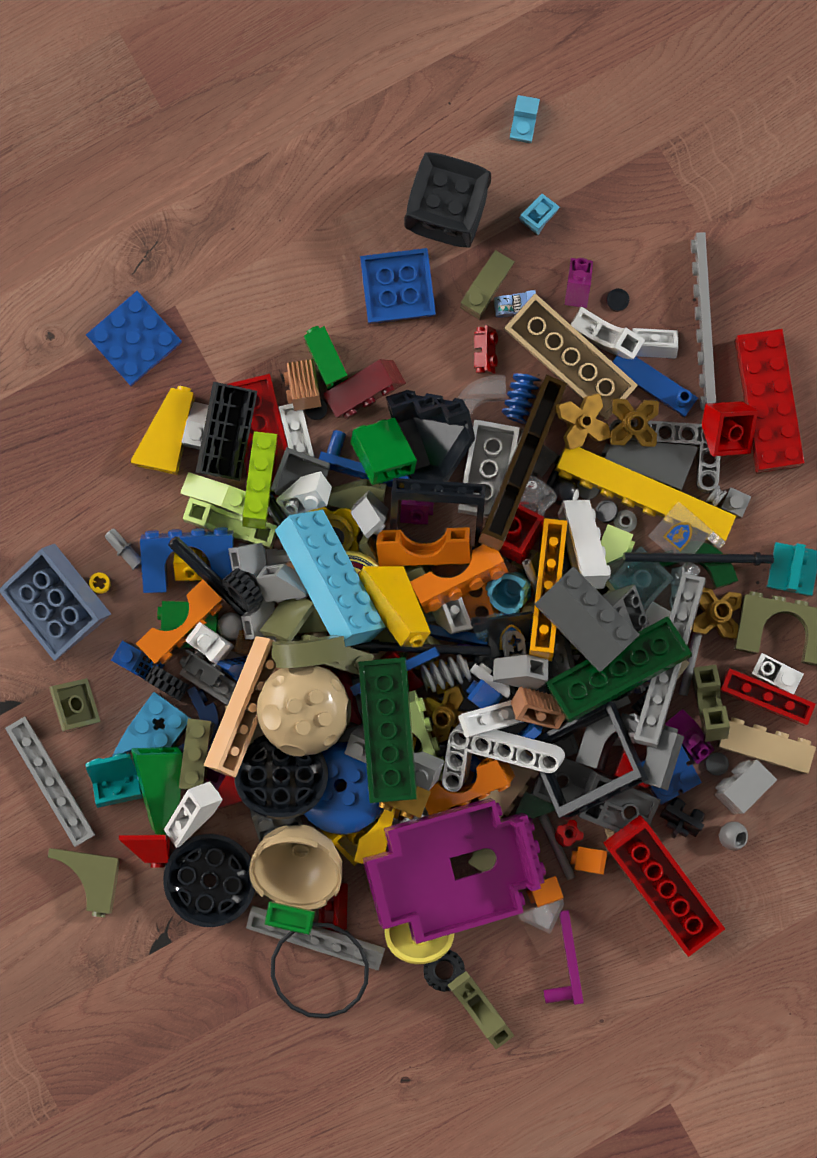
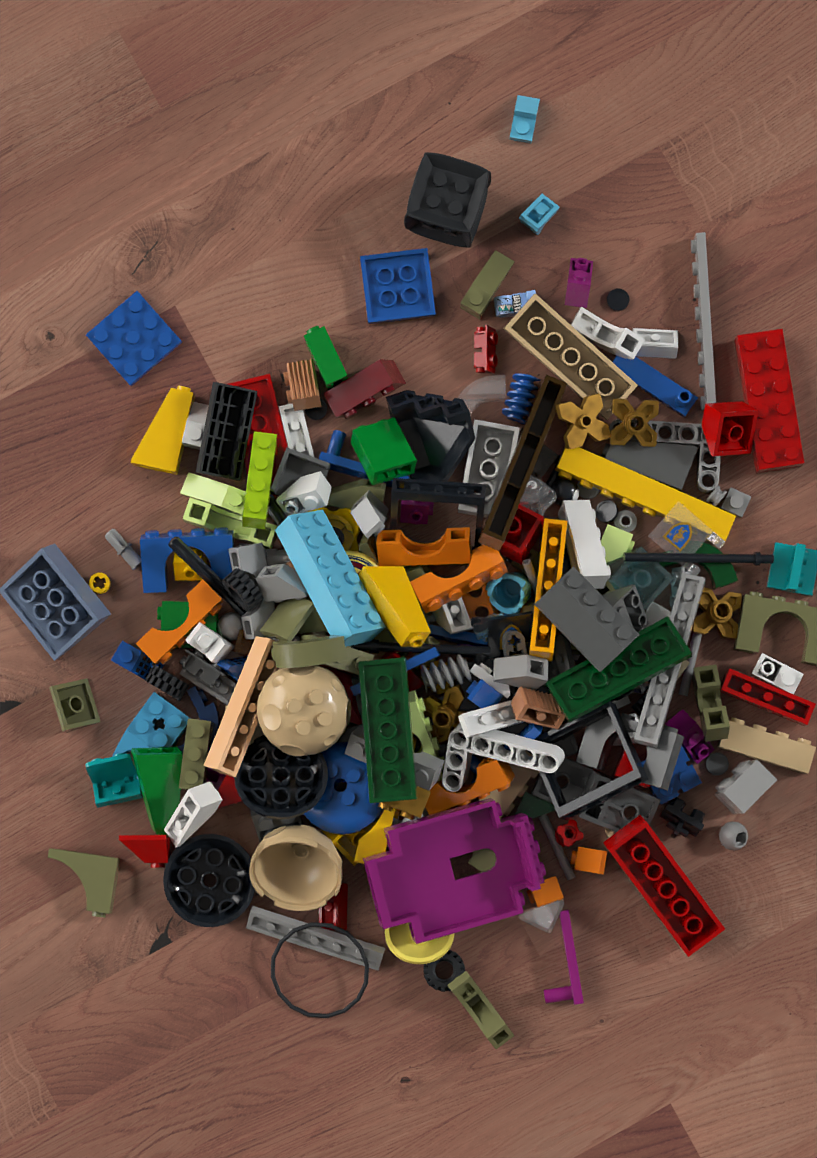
light grey plate [5,716,95,847] -> none
green tile [264,901,315,935] -> none

